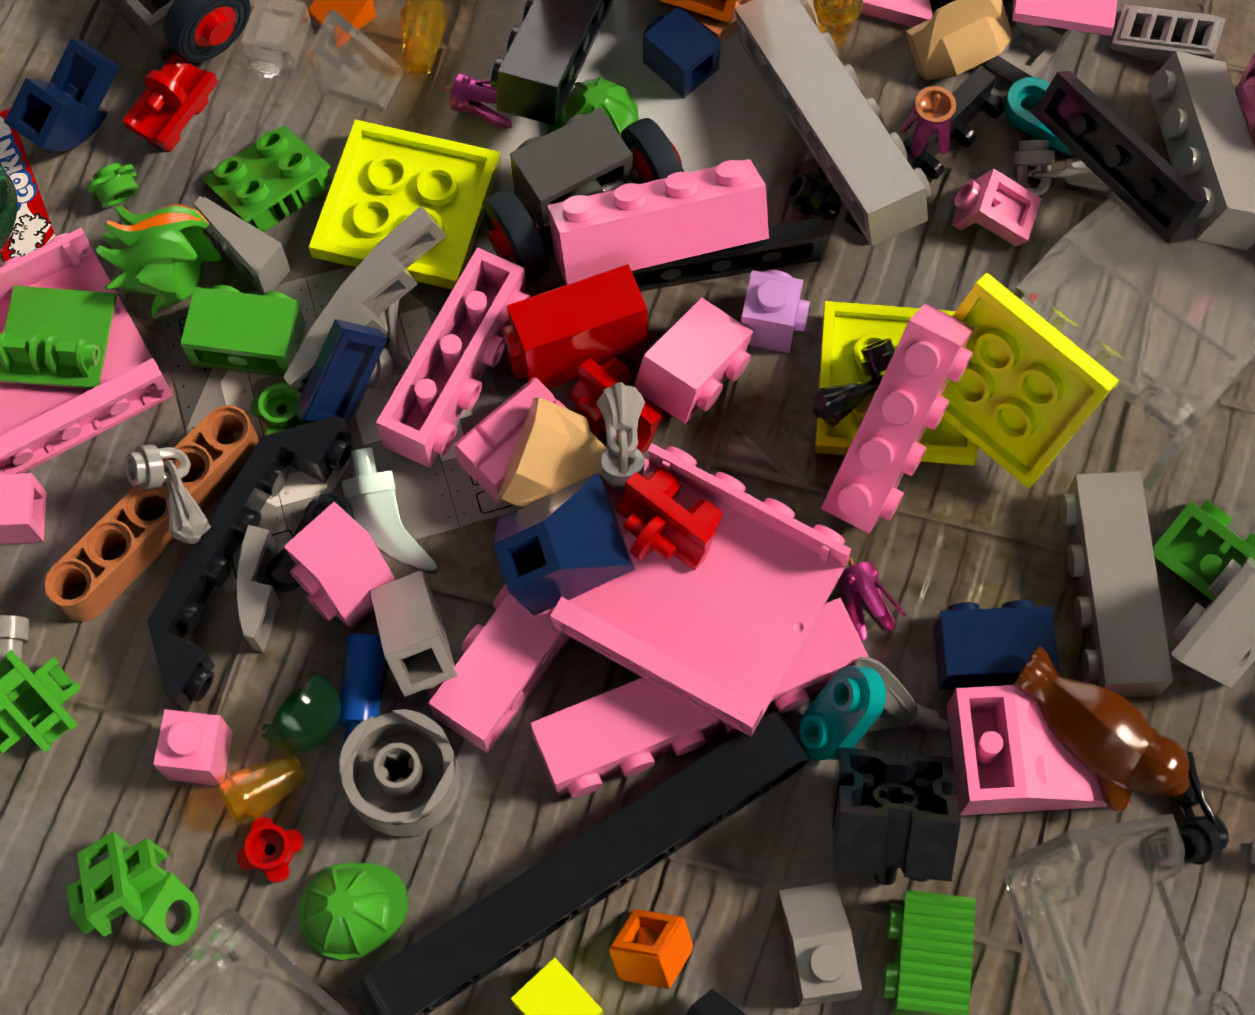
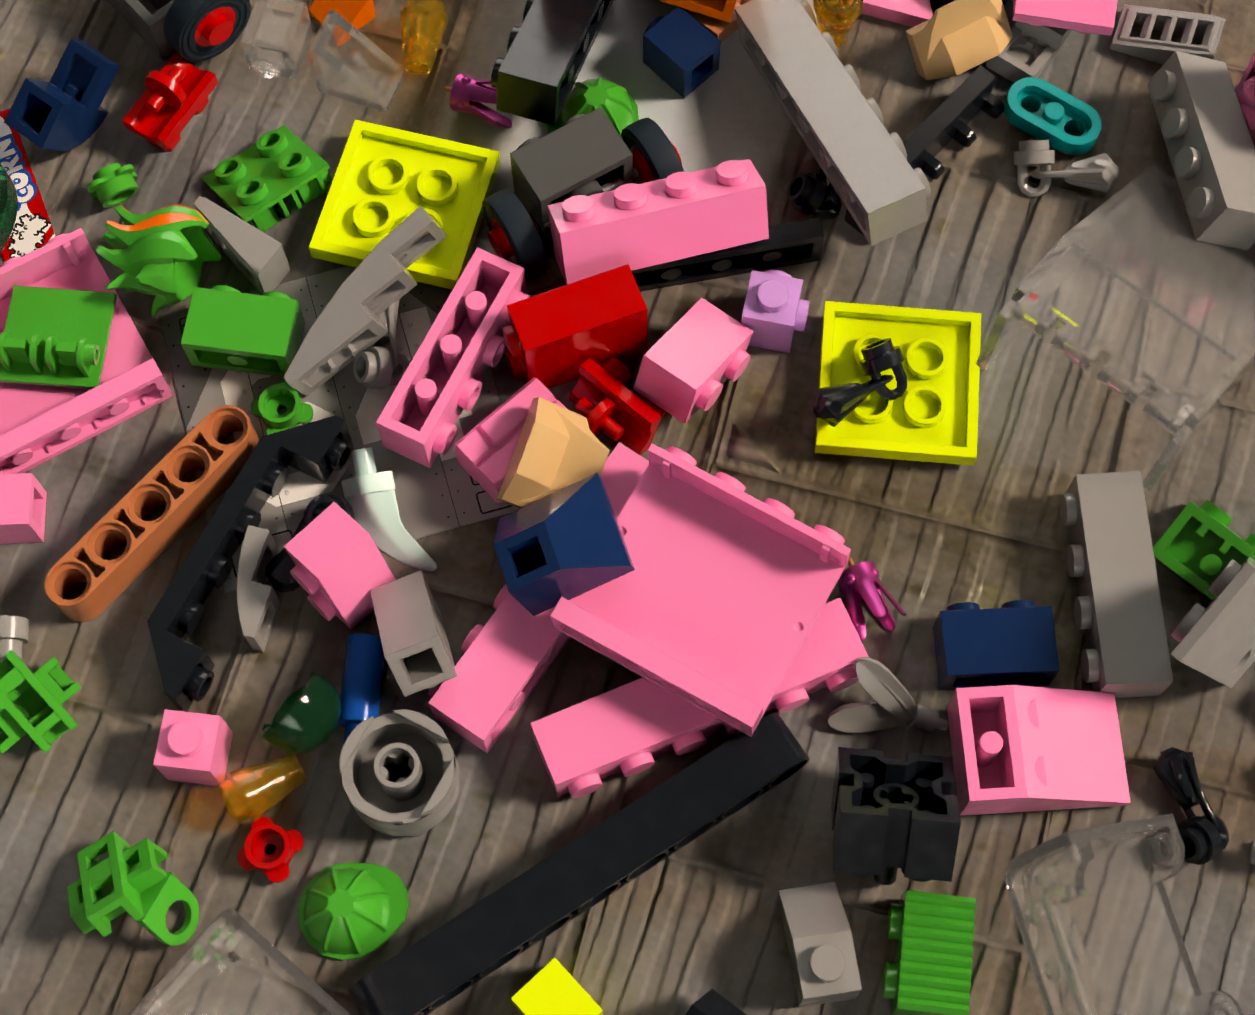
light grey piece [125,444,211,544] -> none
dark blue tile [294,319,388,427] -> none
light grey piece [596,382,645,490] -> none
orange slope [608,909,693,989] -> none
red hips [616,466,723,571] -> none
teal plate [799,666,886,761] -> none
bright pink brick [821,303,975,534] -> none
piece [900,86,956,157] -> none
neon yellow plate [942,273,1119,489] -> none
bright pink bracket [952,169,1042,247] -> none
reddish brown animal [1015,646,1190,811] -> none
black hinge [1032,71,1208,244] -> none

